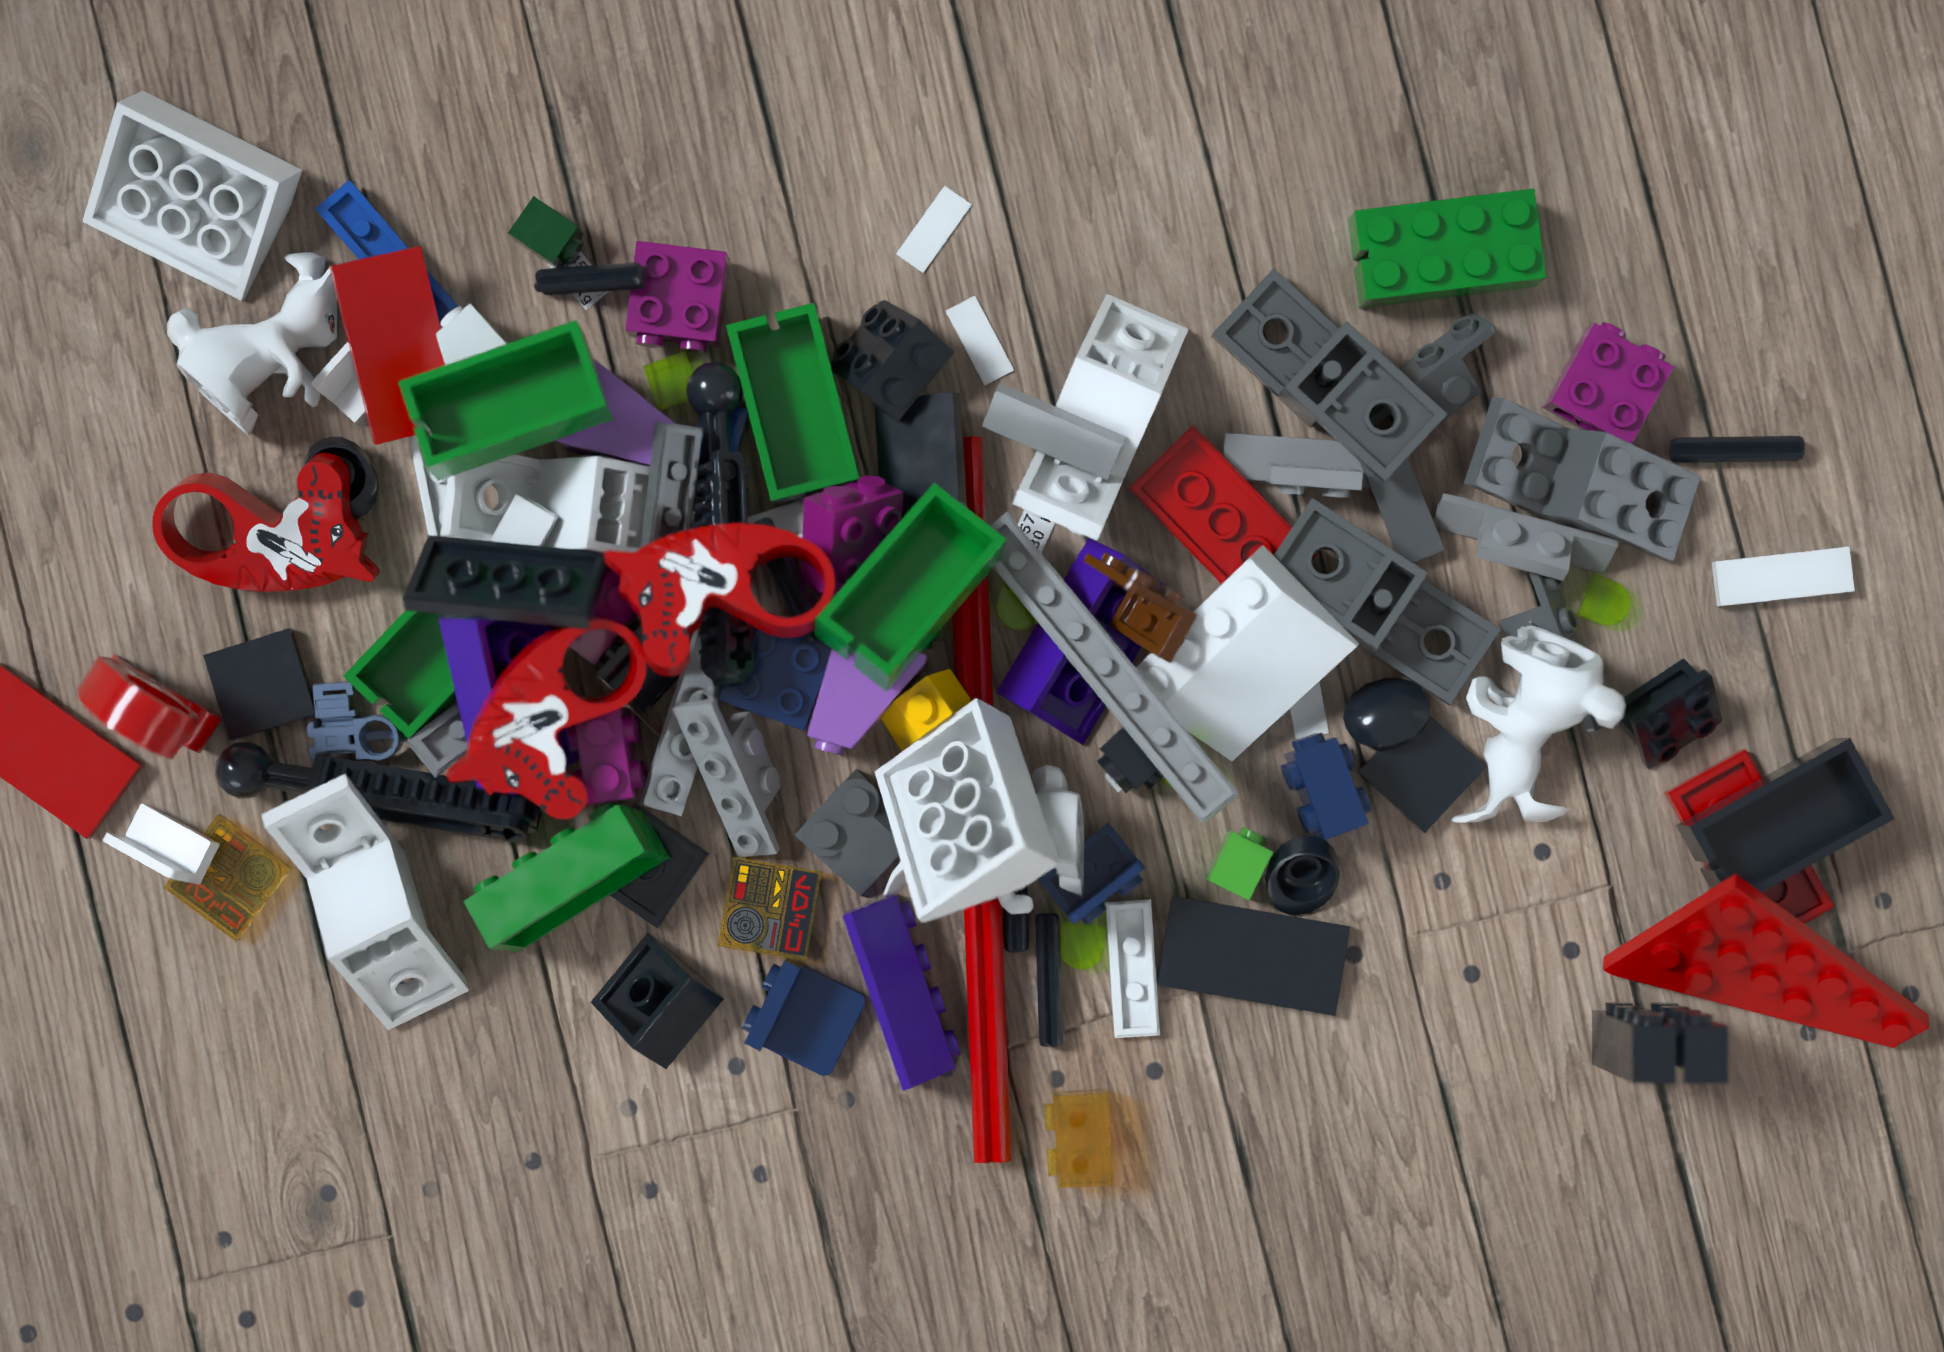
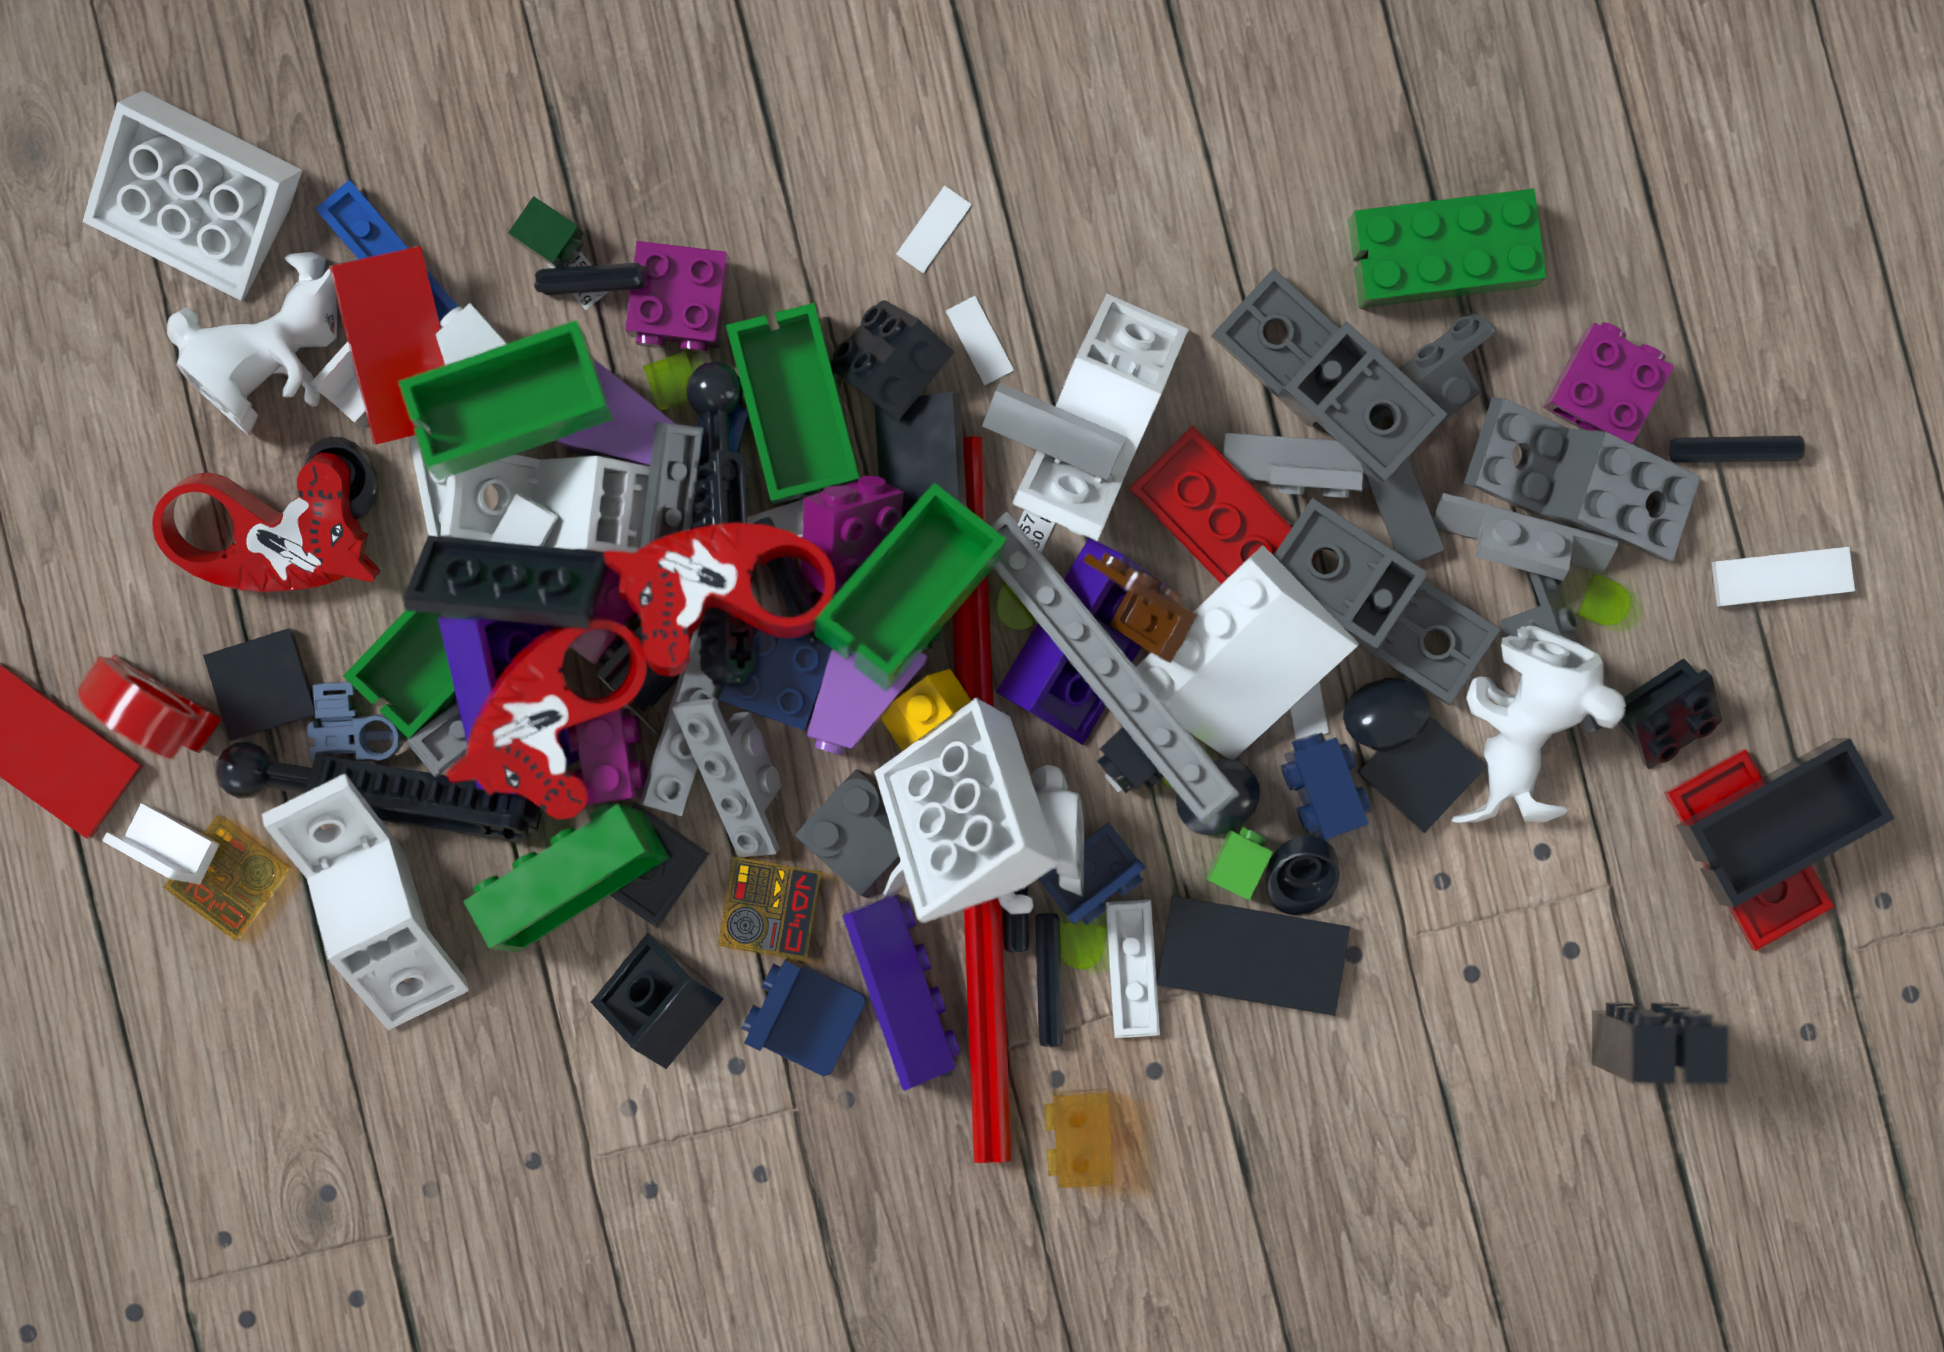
red wing [1603,874,1929,1048] -> none
none -> black hat [1176,758,1260,835]

